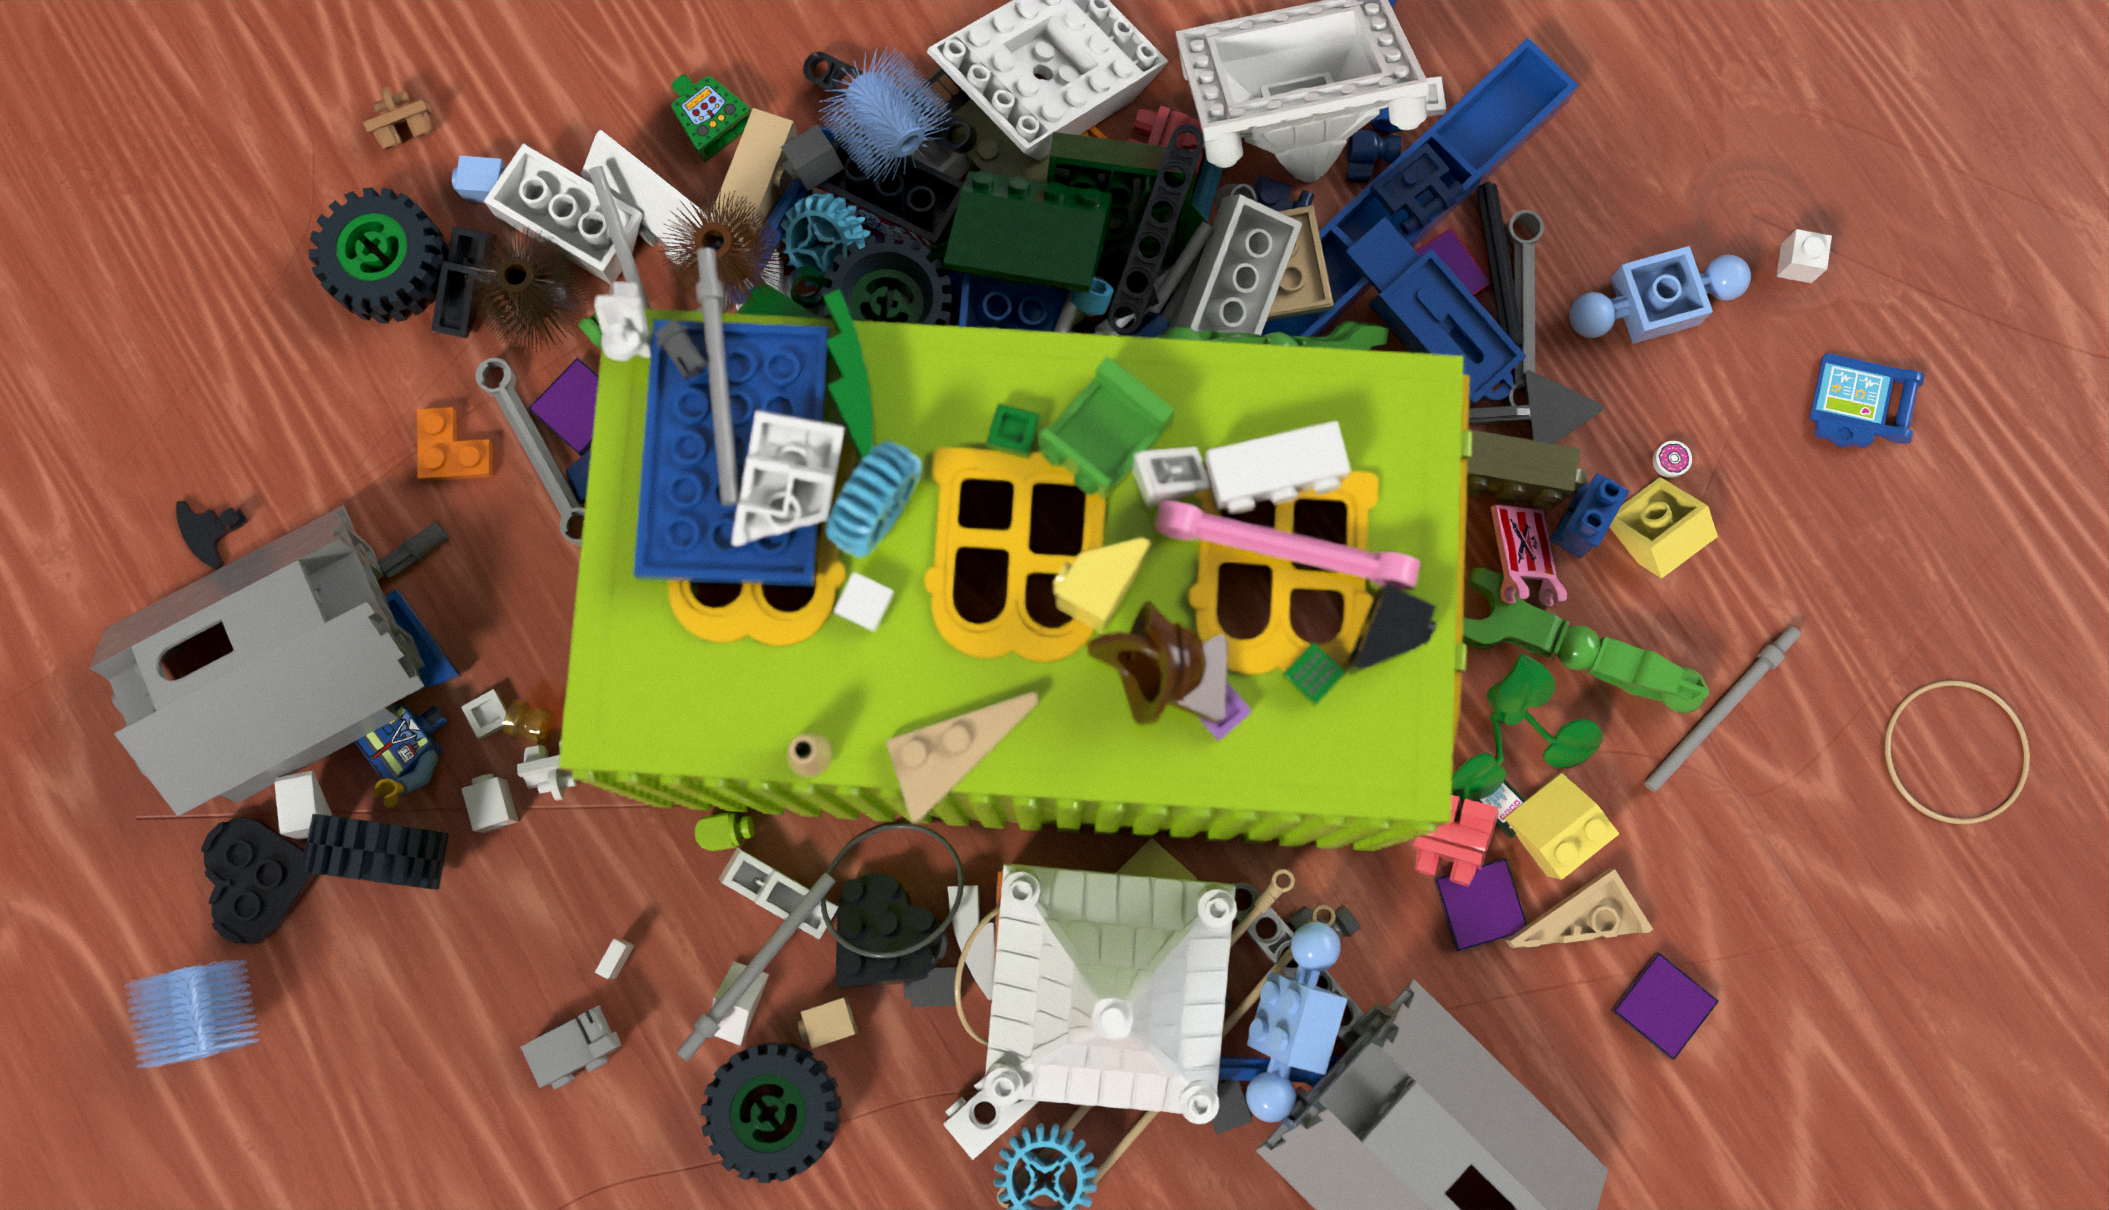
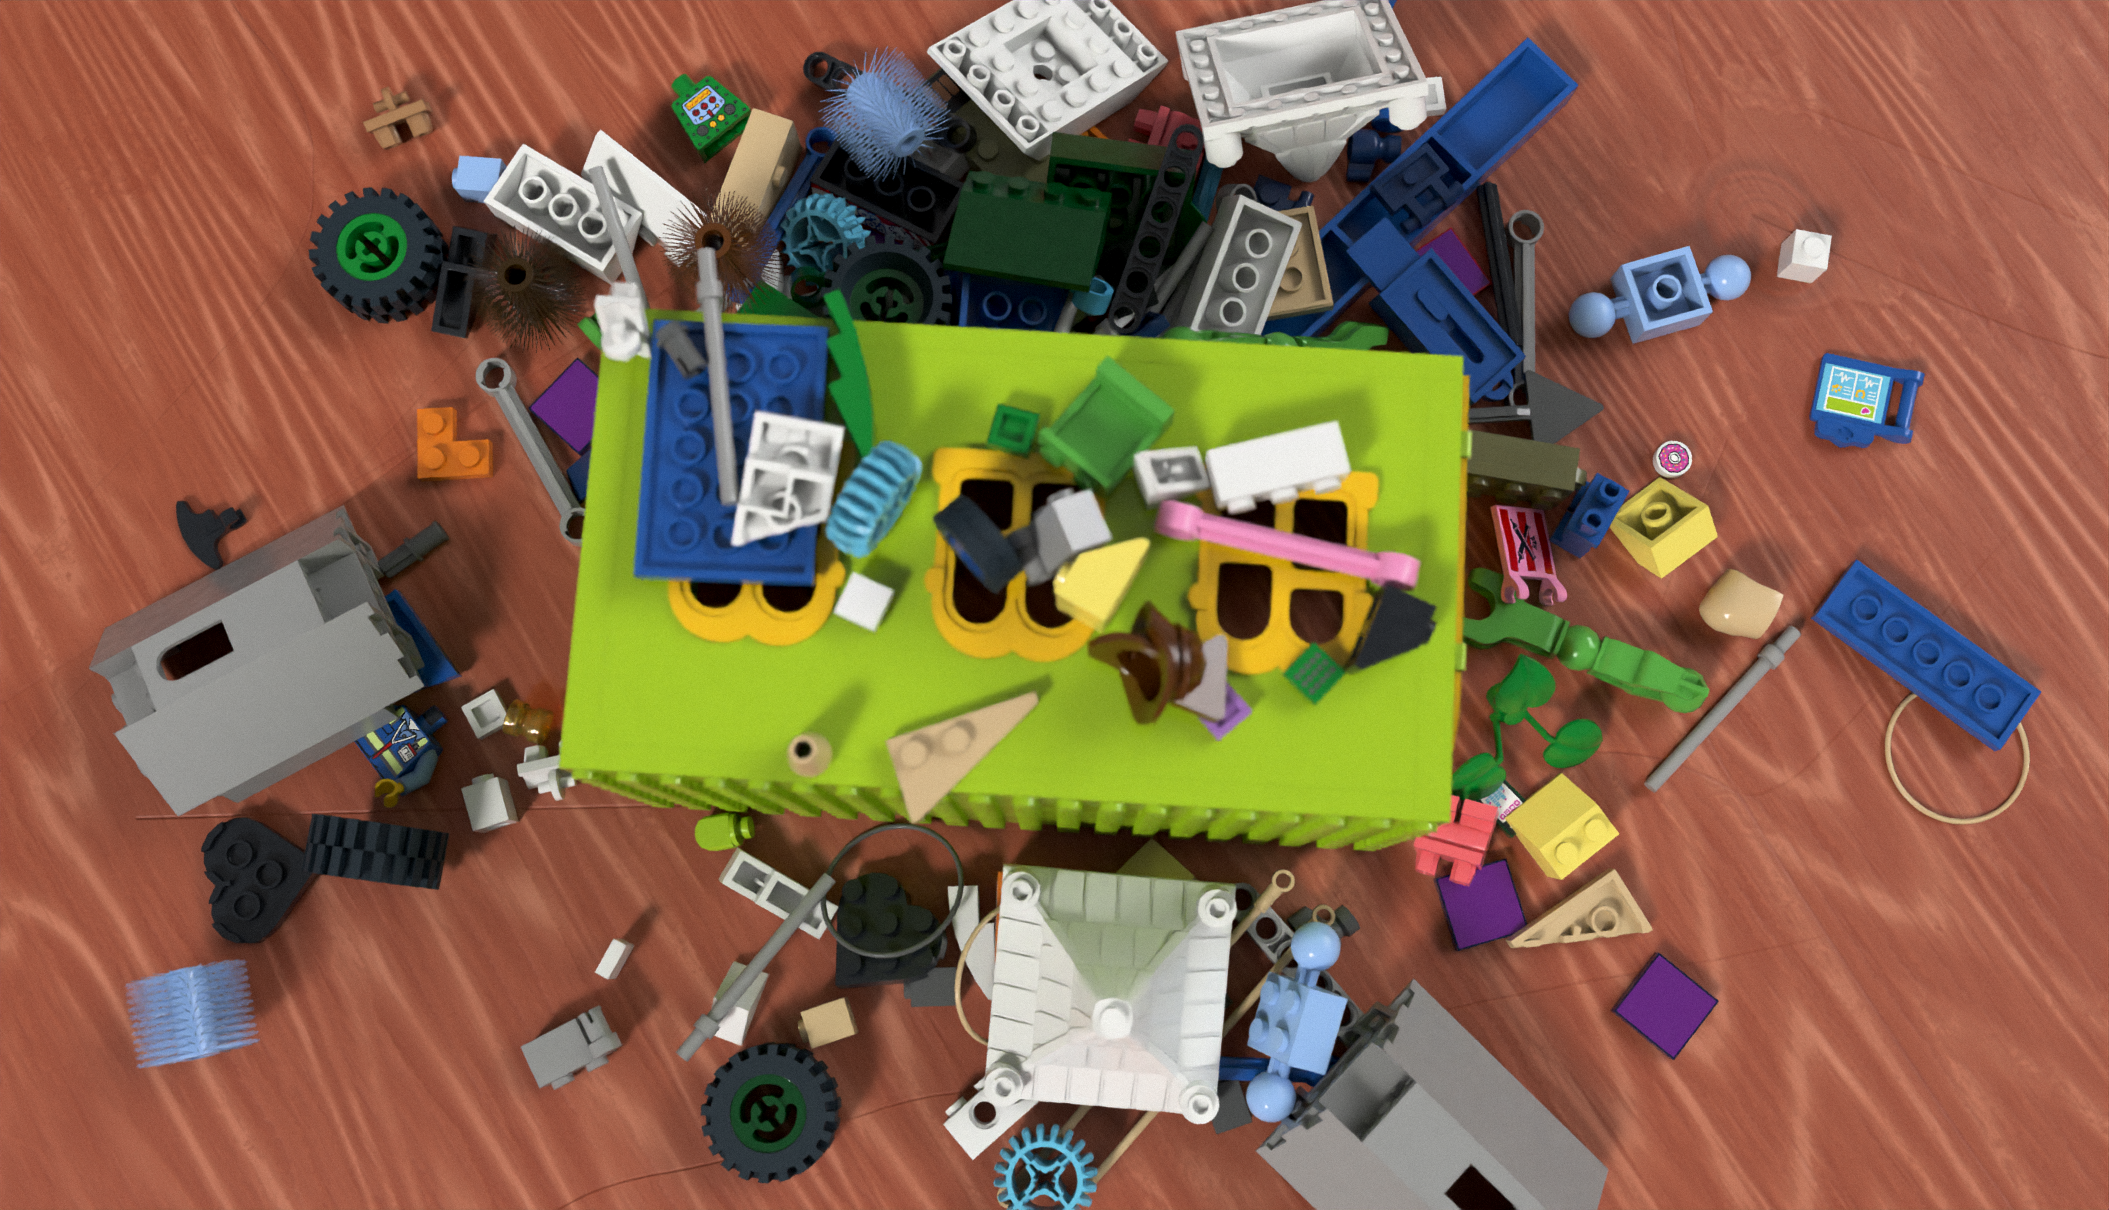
white slope [274,770,333,840] -> none
dark grey brick [781,124,844,191] -> none
none -> black wheel [932,494,1024,593]
none -> light grey hinge [1006,489,1112,586]
none -> tan piece [1699,569,1784,639]
none -> blue plate [1811,559,2041,751]

